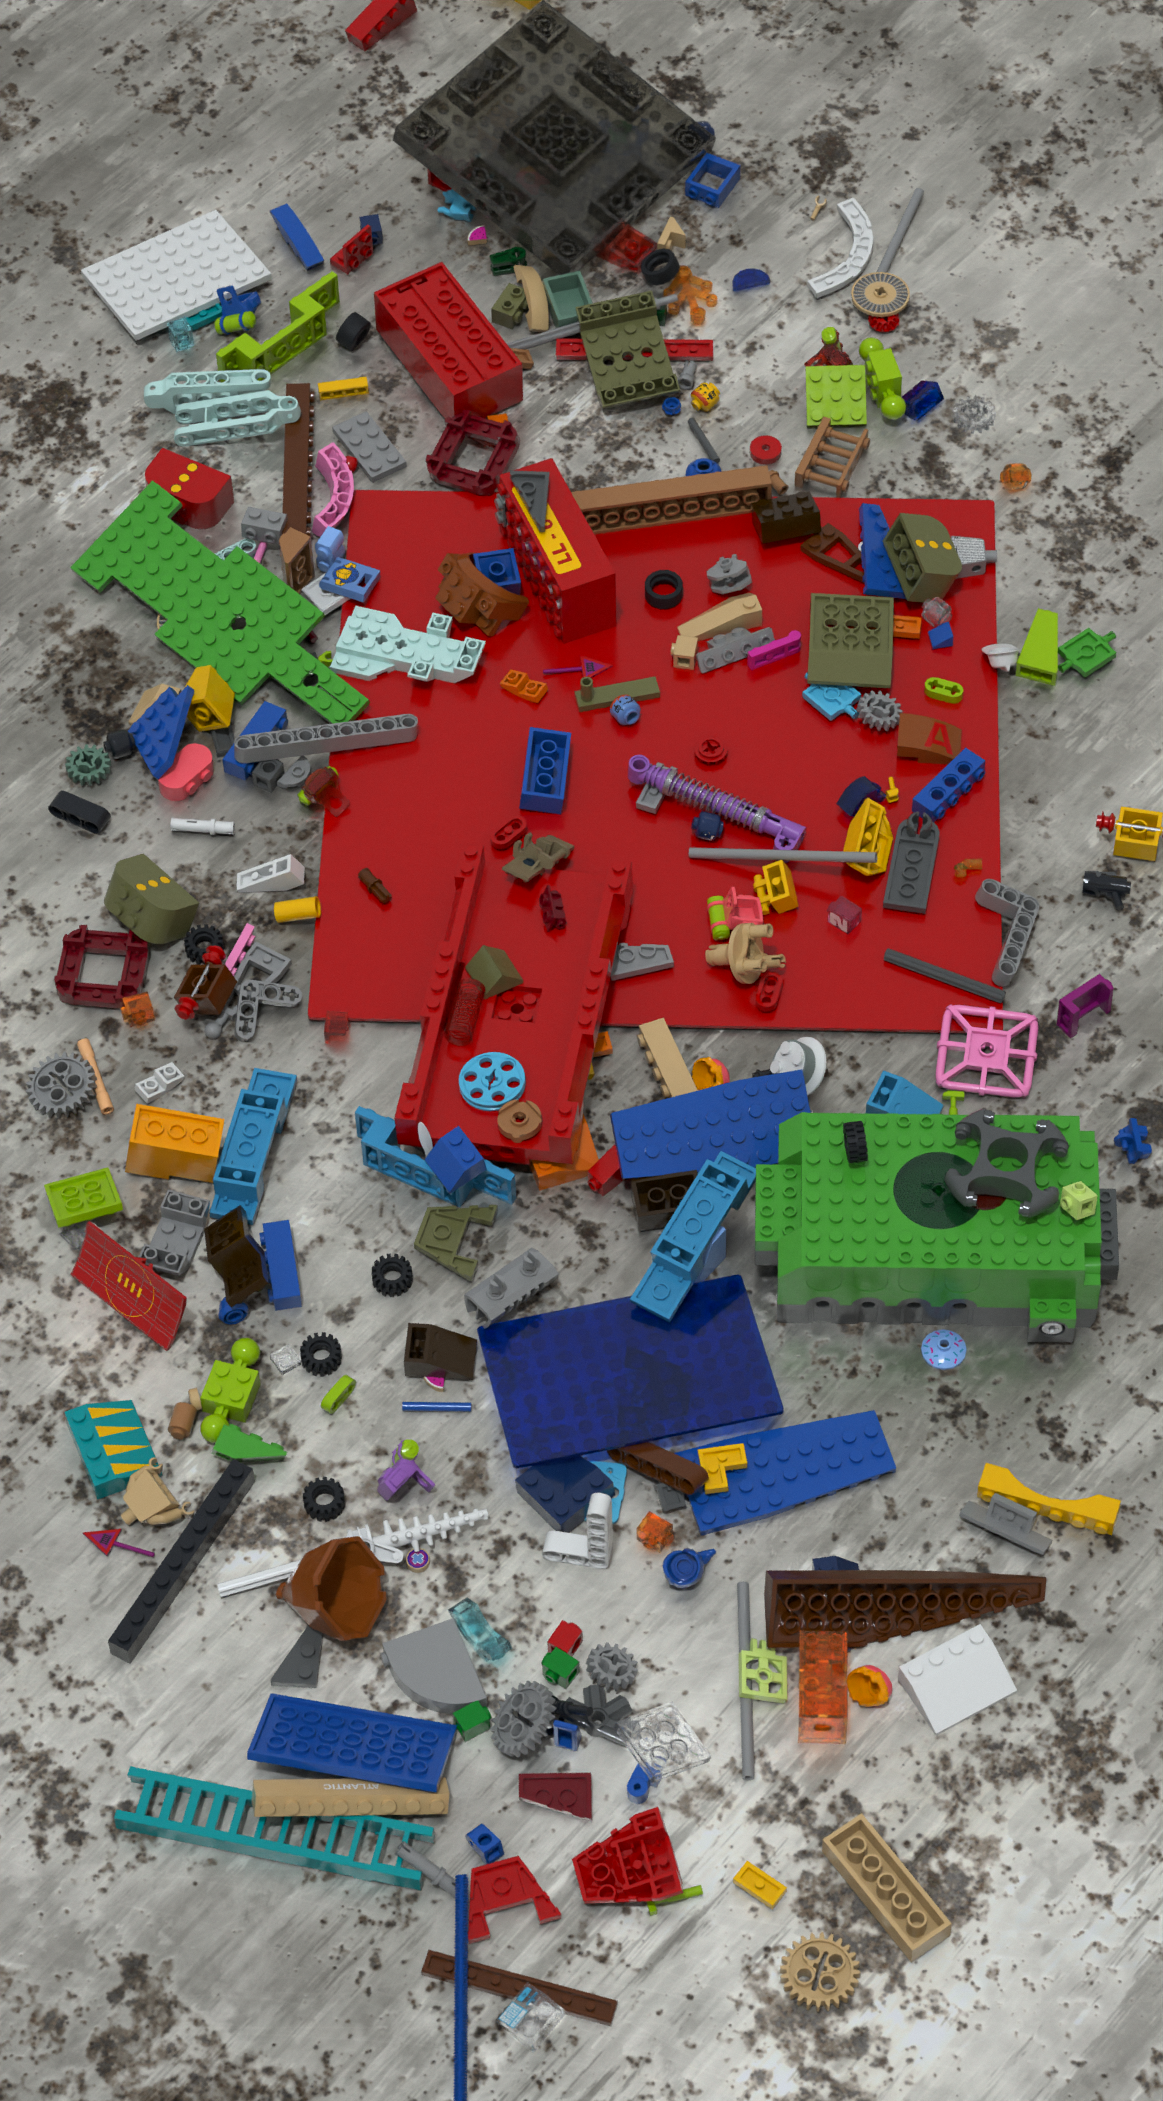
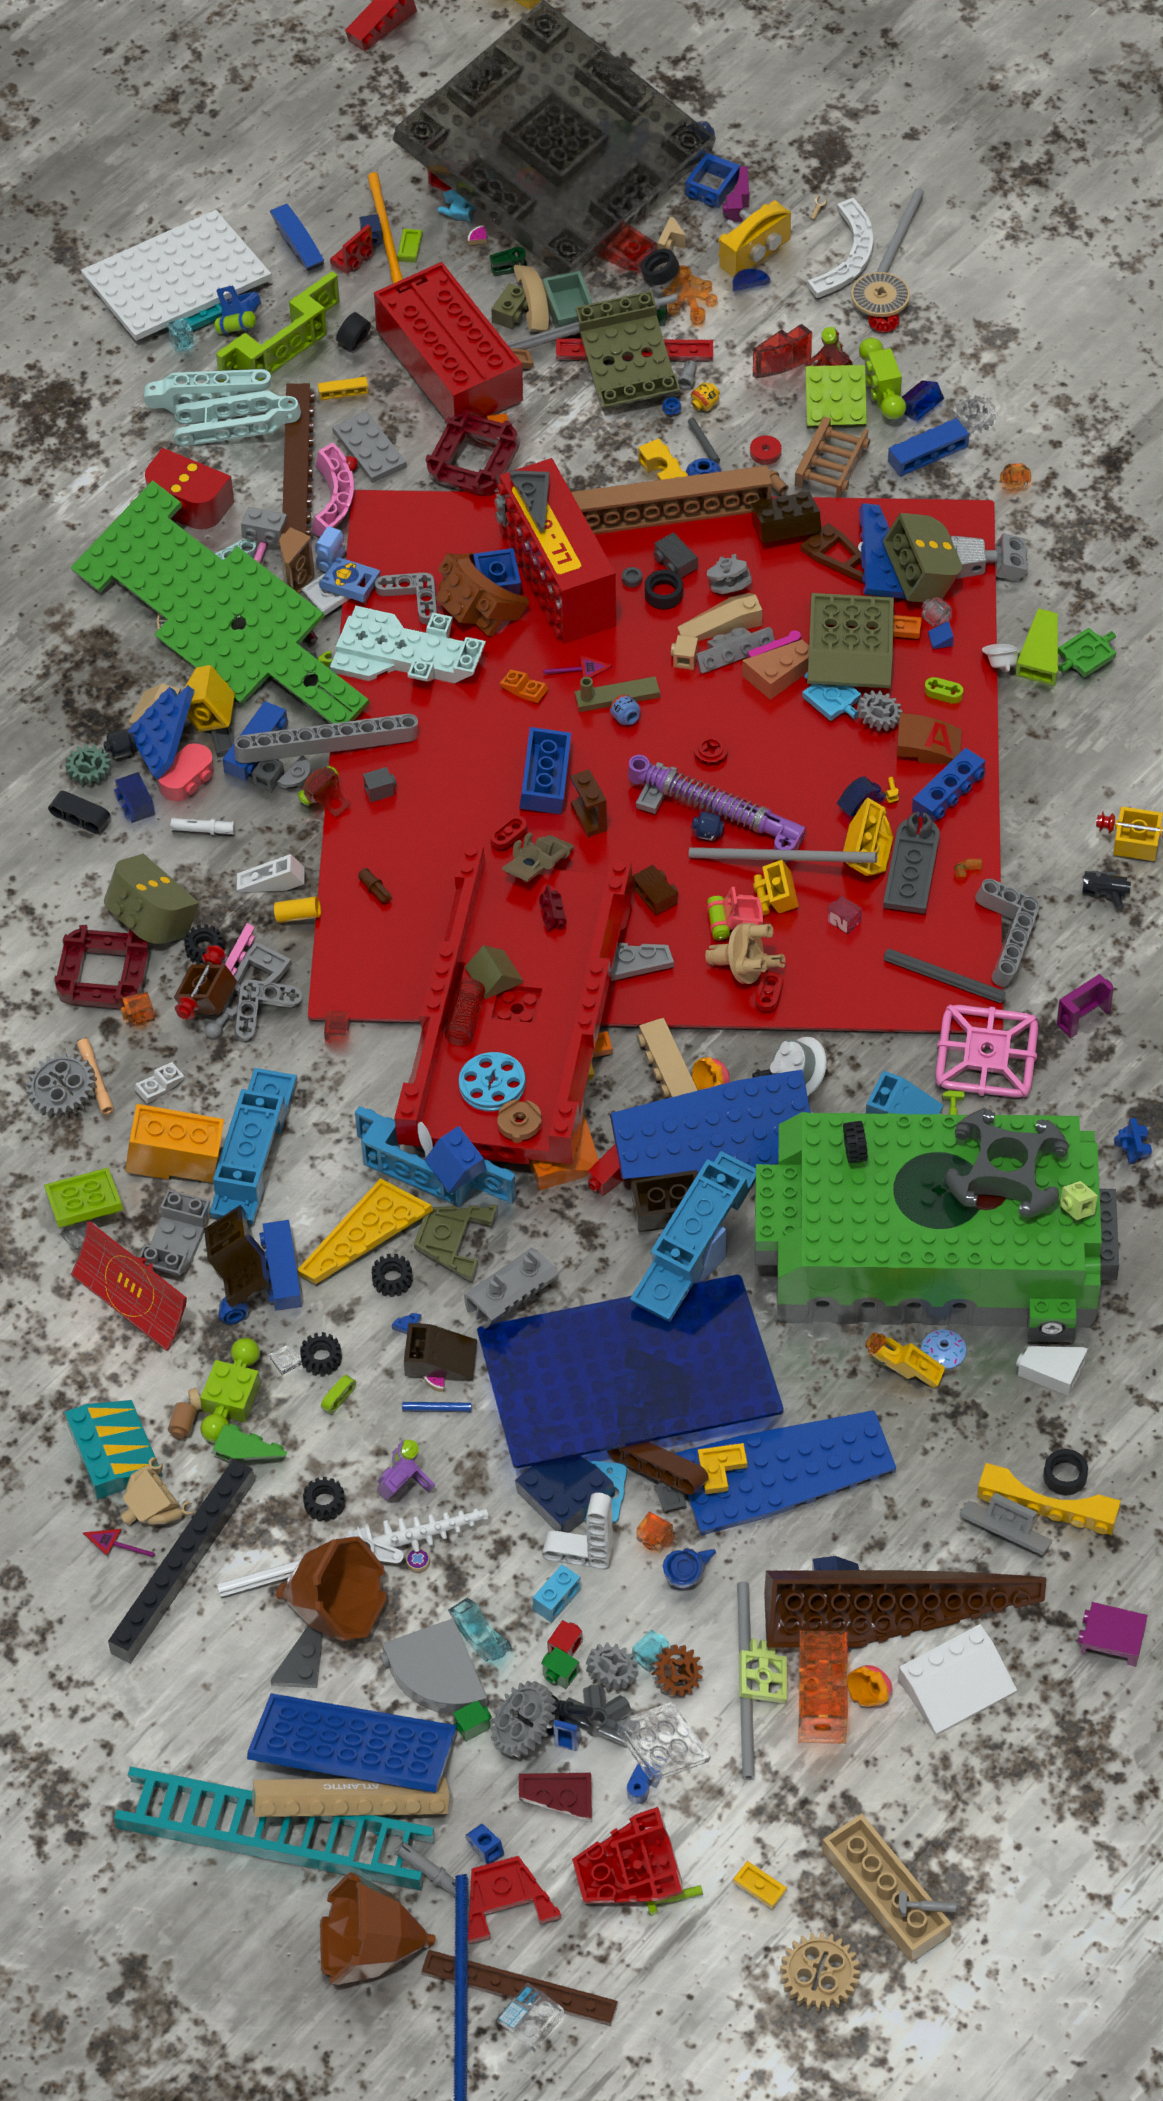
none -> clear blue brick [113,772,155,823]
none -> yellow wing [297,1178,433,1285]
none -> dark orange piece [320,1872,436,1985]
none -> dark grey brick [363,767,397,802]
none -> light orange piece [367,172,403,284]
none -> light grey beam [375,573,437,625]
none -> blue tile [392,1313,422,1334]
none -> lime tile [397,228,423,263]
none -> medium azure brick [533,1564,581,1623]
none -> reddish brown window [570,769,607,837]
none -> dark grey tile [622,567,642,587]
none -> reddish brown brick [632,865,678,915]
none -> clear light blue brick [632,1630,669,1673]
none -> yellow arch [638,438,688,480]
none -> dark orange gear [651,1644,703,1697]
none -> dark grey brick [653,532,698,578]
none -> yellow piece [718,200,791,279]
none -> magenta slope [723,166,749,222]
none -> nougat wedge [742,640,809,700]
none -> clear red slope [753,323,812,378]
none -> yellow plate [865,1332,946,1388]
none -> blue brick [888,418,969,477]
none -> light grey piece [898,1891,956,1917]
none -> light grey brick [995,533,1028,582]
none -> white slope [1016,1346,1088,1396]
none -> black tyre [1043,1449,1088,1495]
none -> magenta panel [1077,1602,1148,1667]

